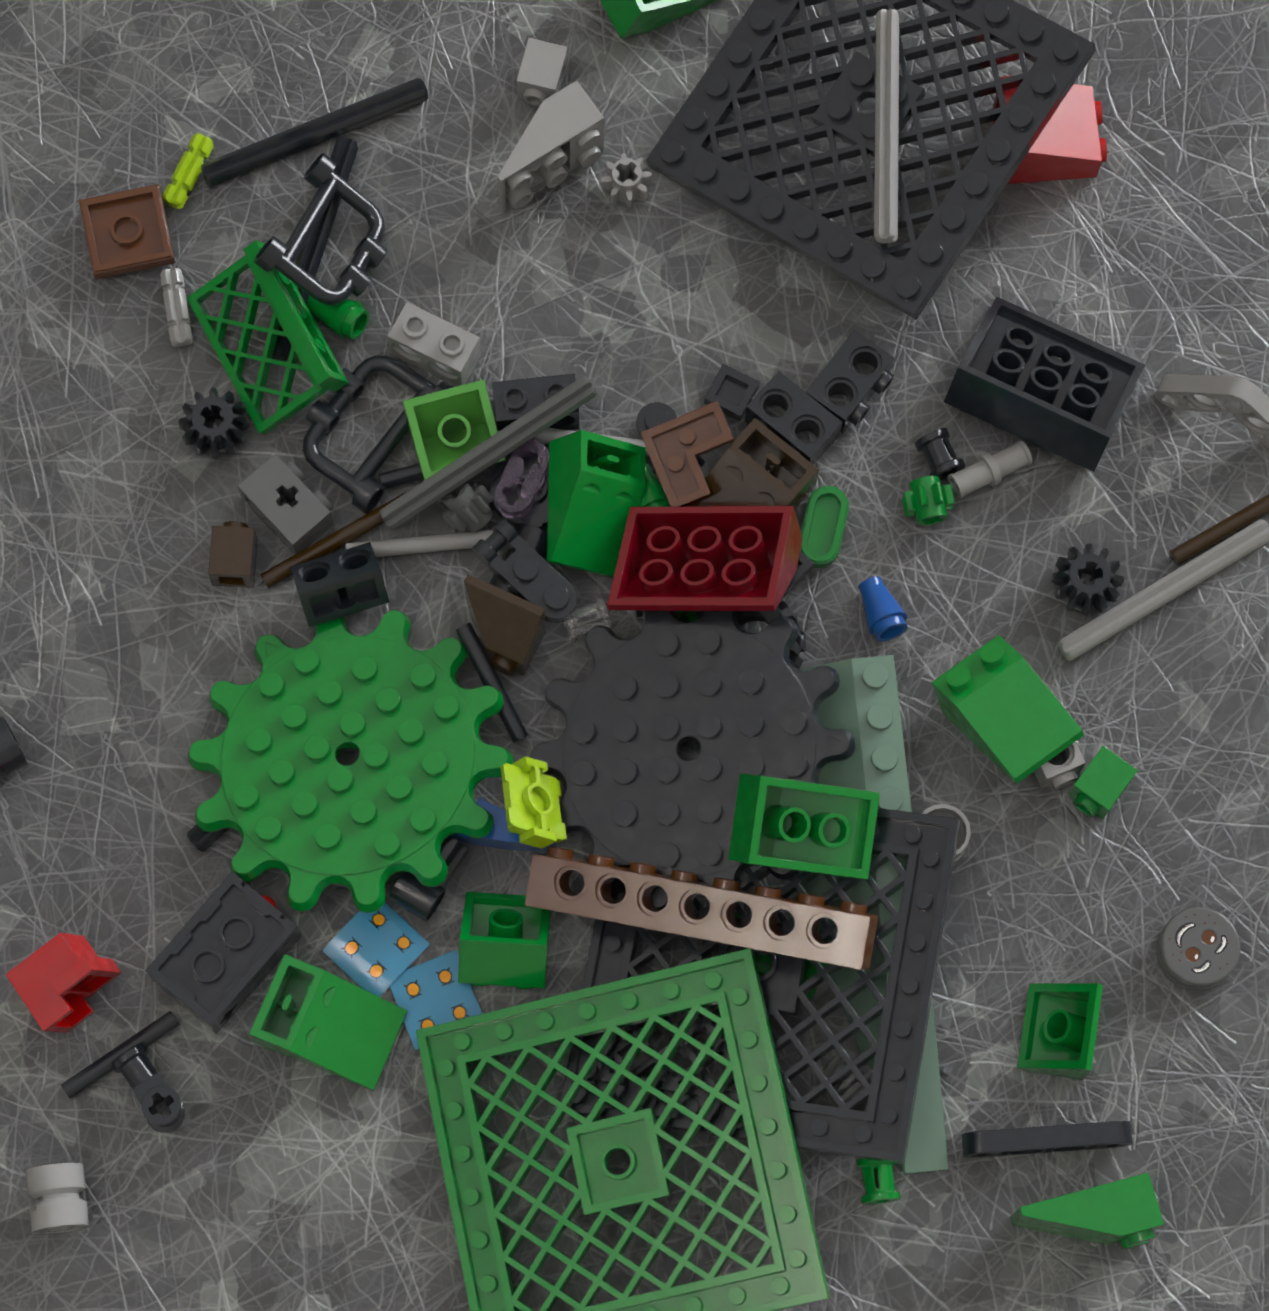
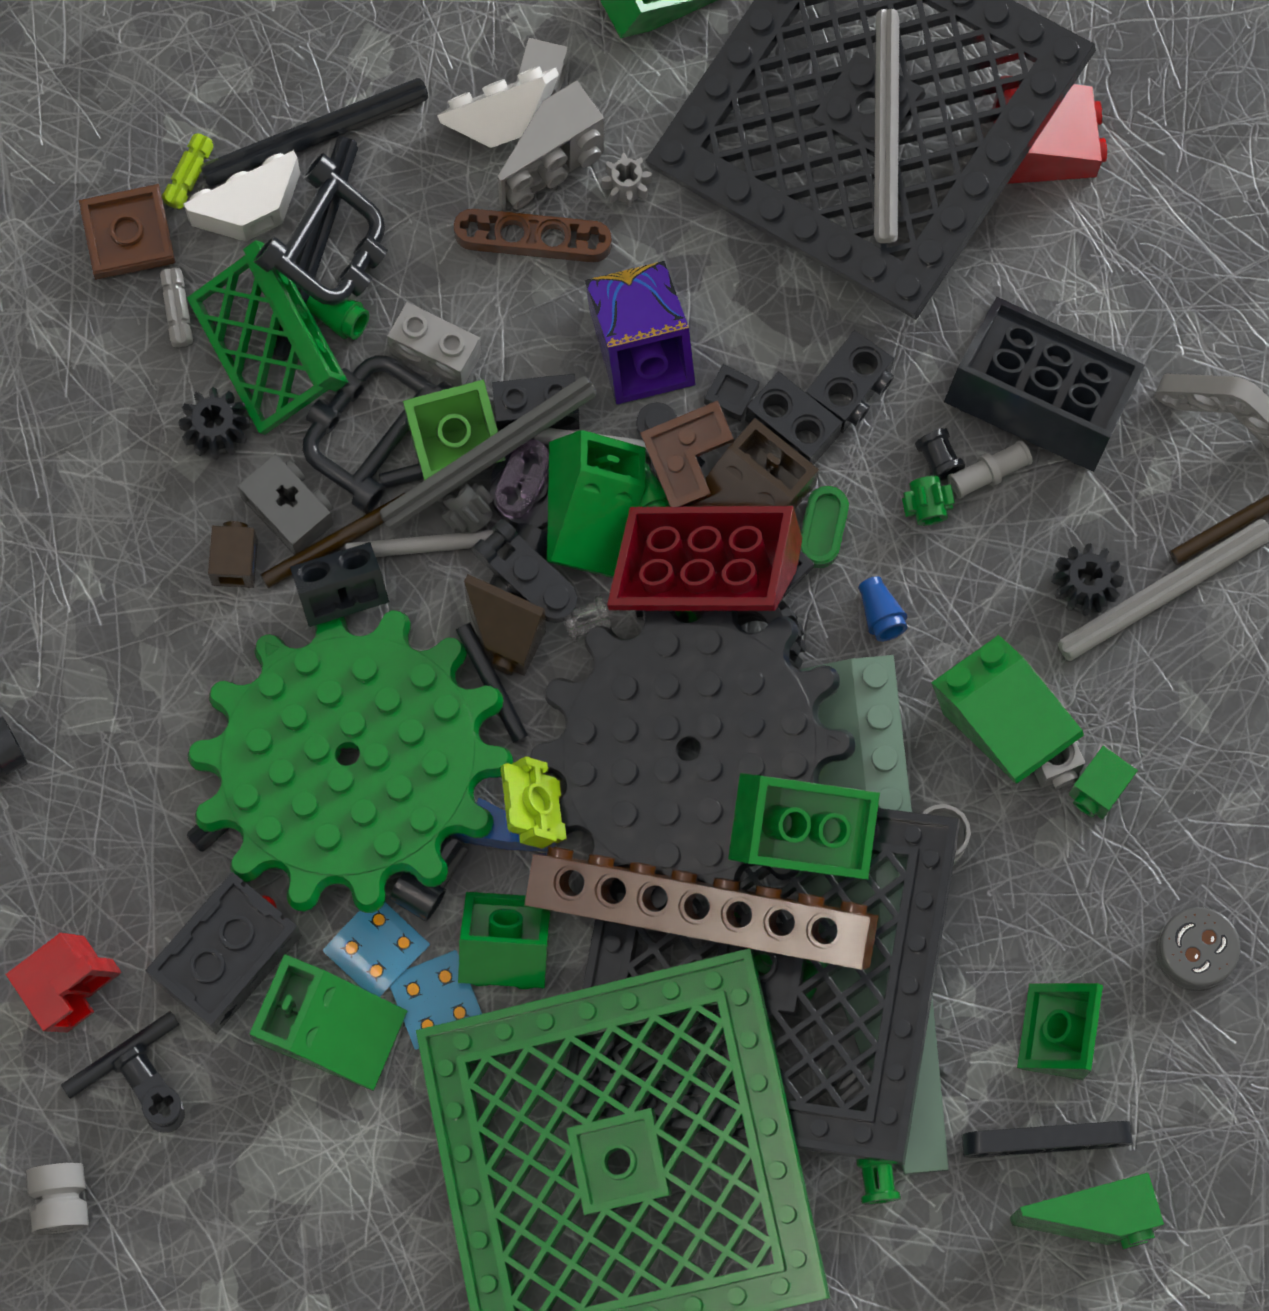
none -> white slope [184,150,300,242]
none -> white slope [437,66,559,148]
none -> reddish brown beam [454,209,612,263]
none -> dark purple slope [585,261,696,405]

